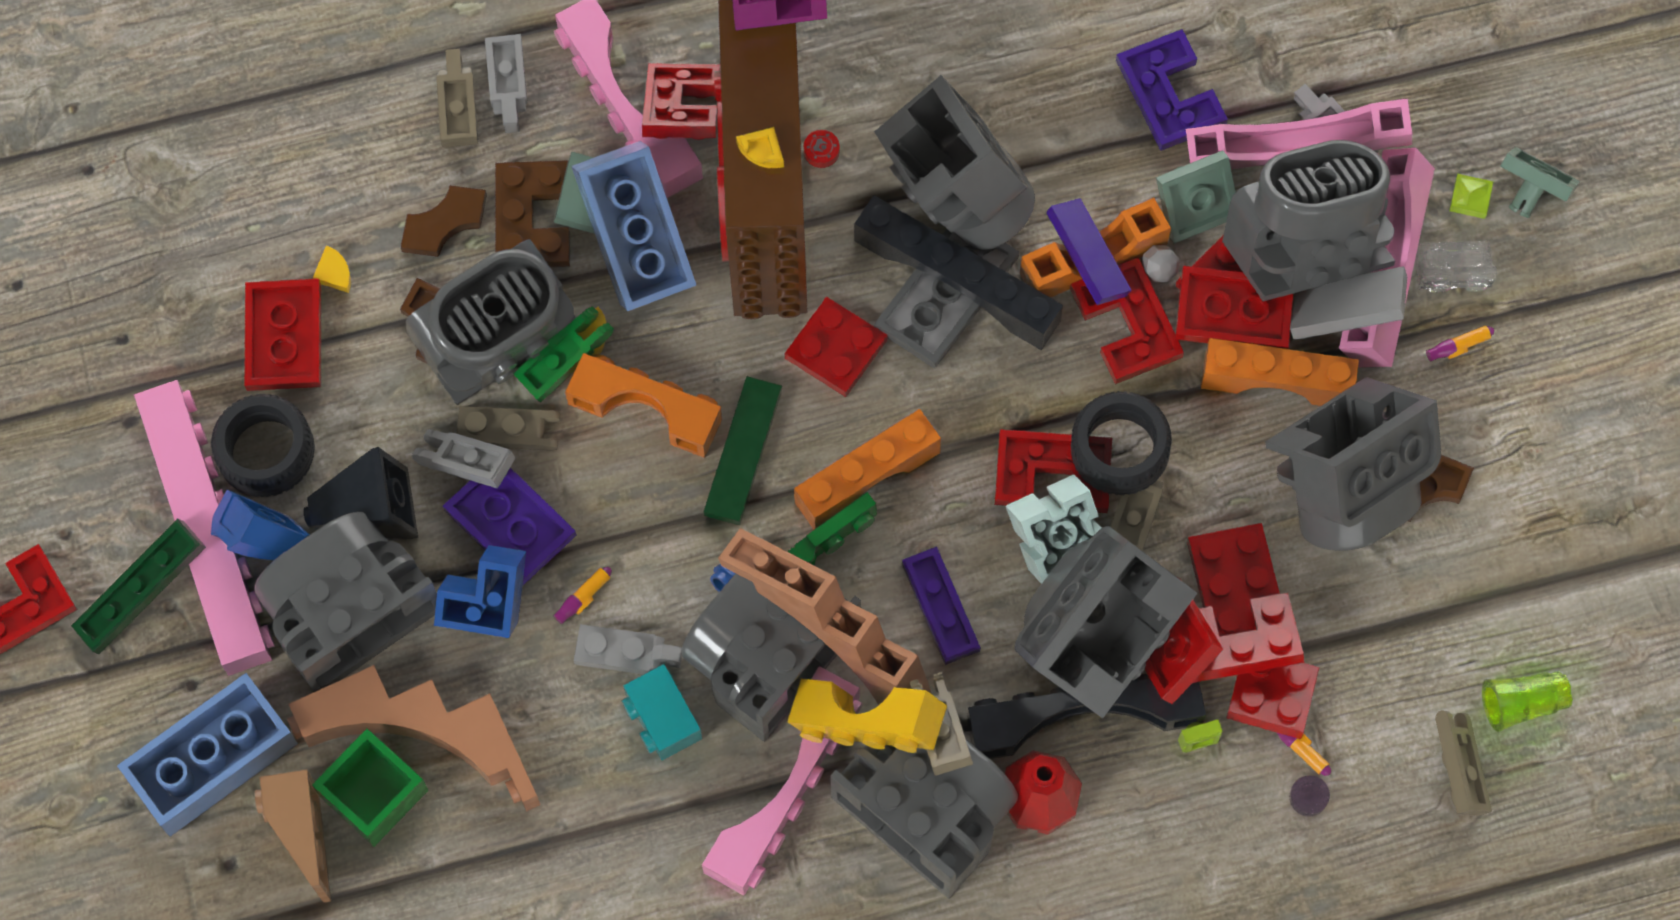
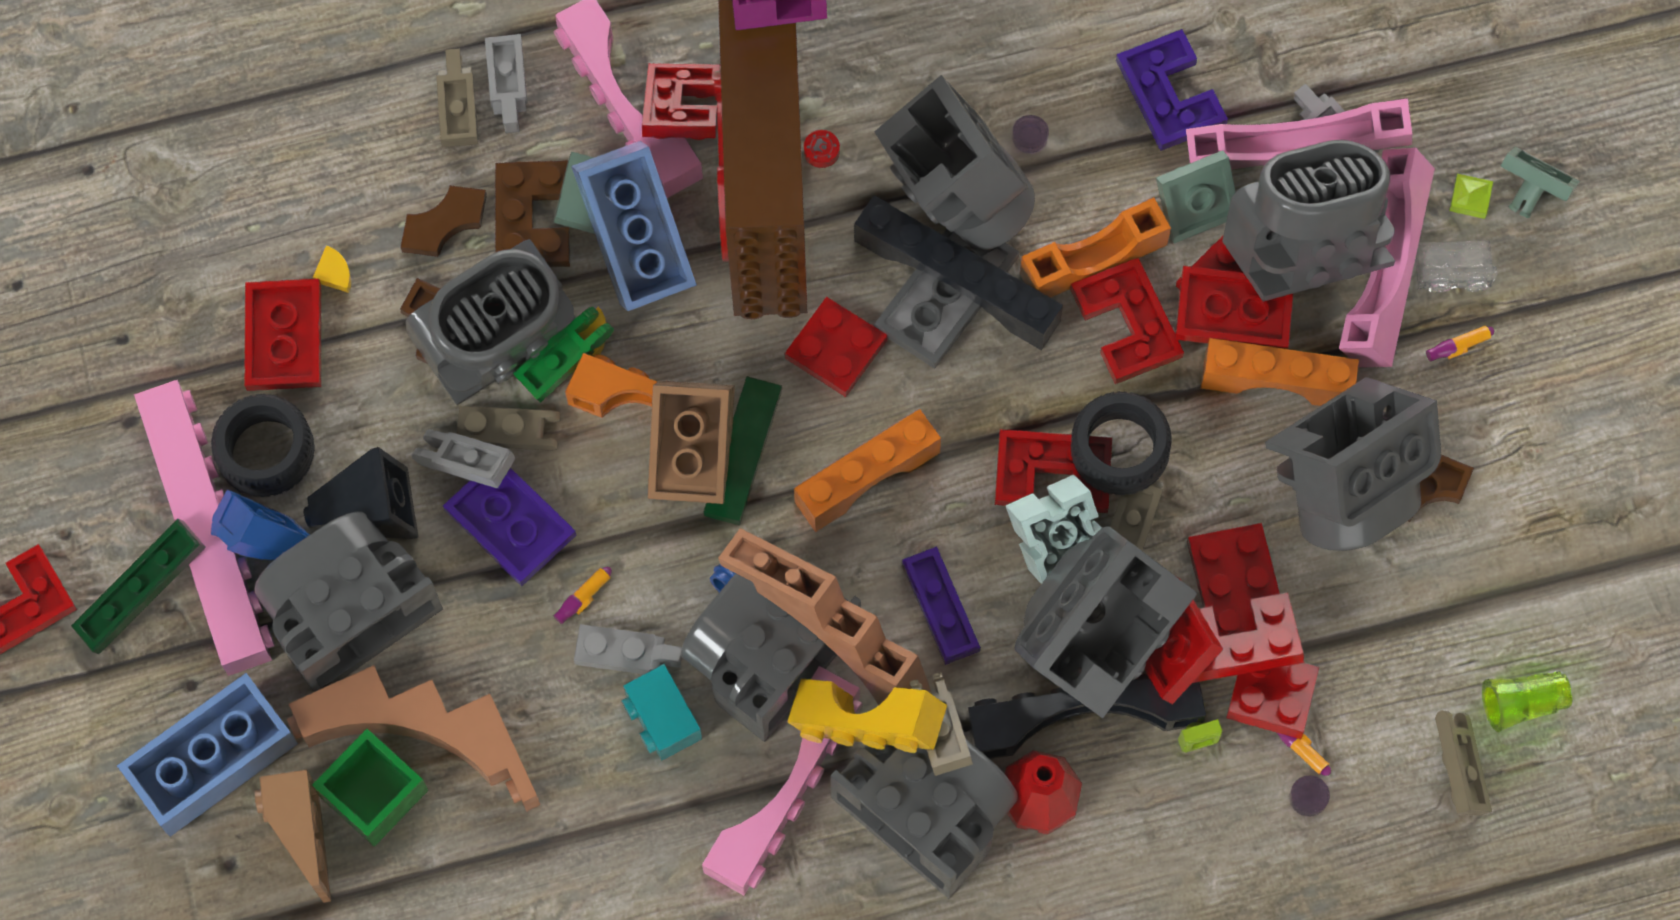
blue brick [434,545,526,638] -> none
yellow tile [736,127,784,168] -> none
green hinge [788,492,877,566] -> none
dark purple tile [1046,198,1132,305] -> none
light grey tile [1142,245,1180,282] -> none
light grey tile [1290,266,1407,340] -> none
none -> medium nougat slope [648,381,735,504]
none -> clear purple tile [1012,115,1049,153]

